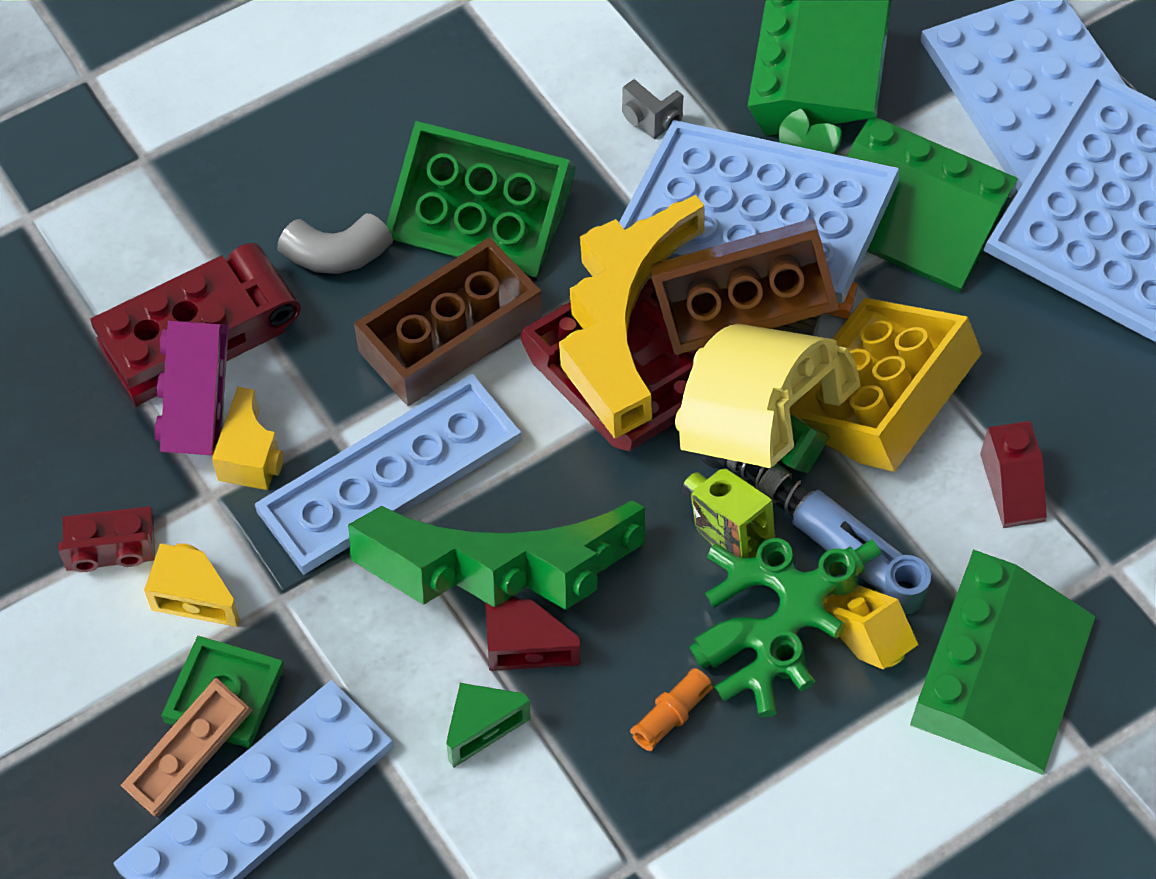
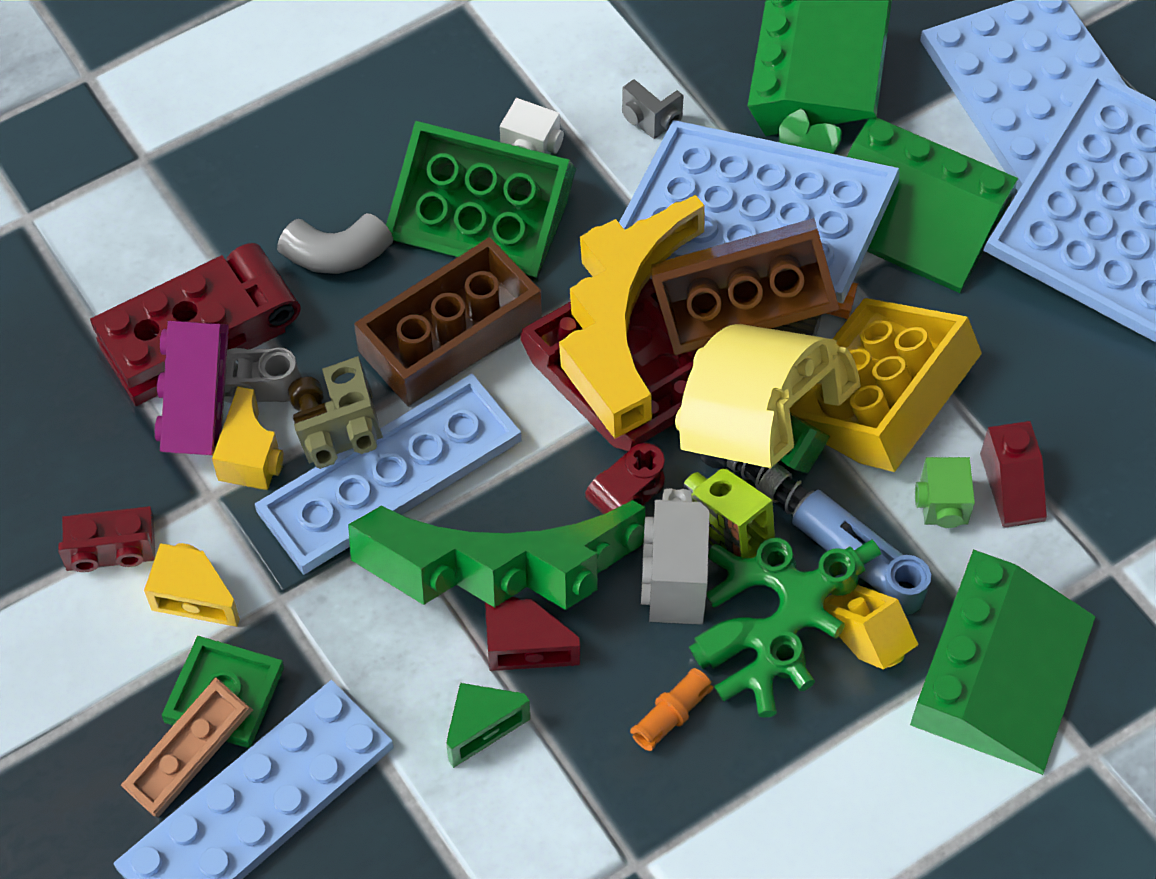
none -> light grey piece [224,347,301,403]
none -> olive hips [288,356,383,469]
none -> white brick [500,98,564,155]
none -> dark red piece [585,443,665,514]
none -> light grey hinge [641,488,709,624]
none -> bright green brick [915,457,975,528]

